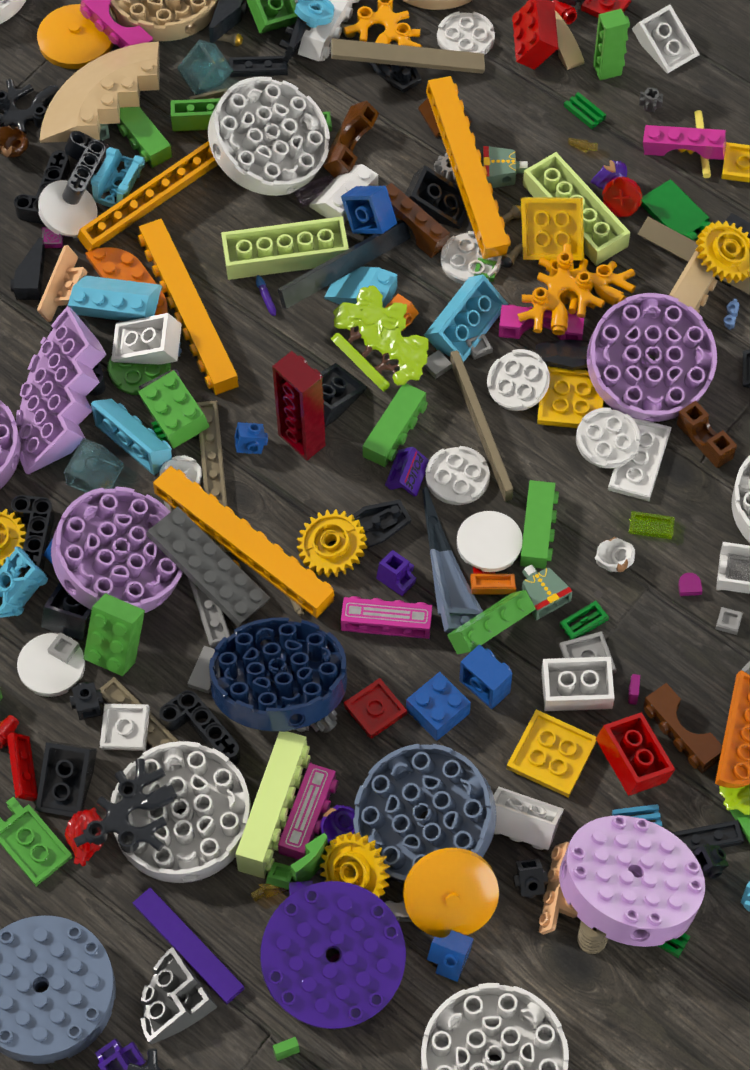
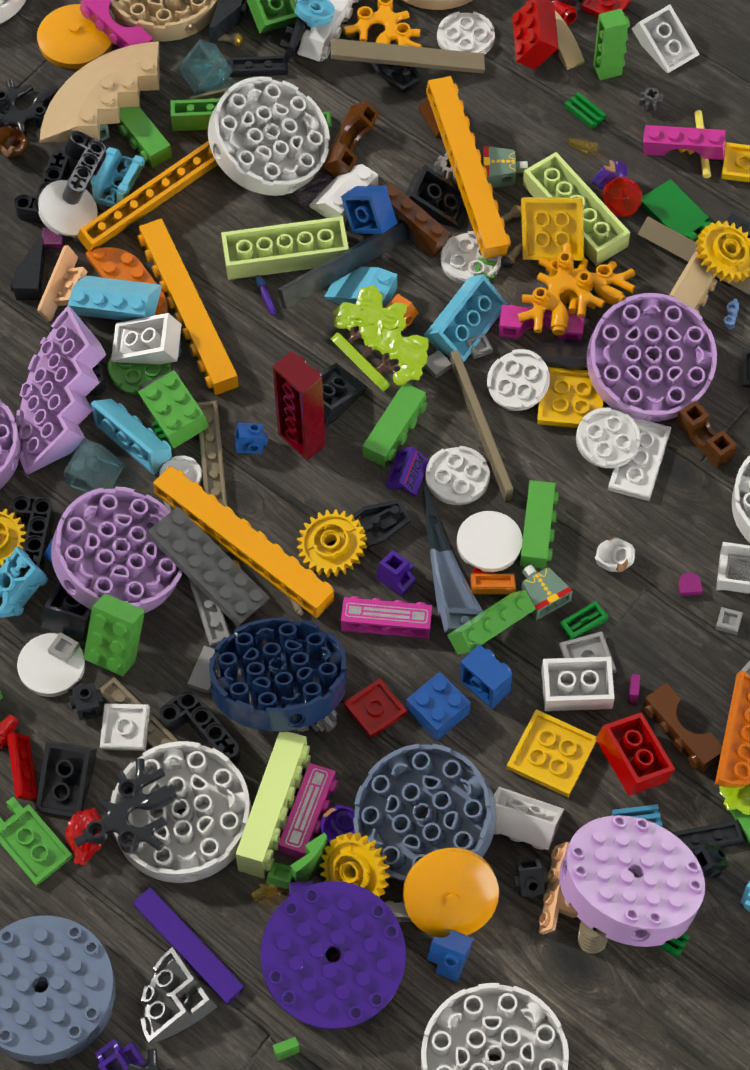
clear neon green tile [629,511,675,540] -> none

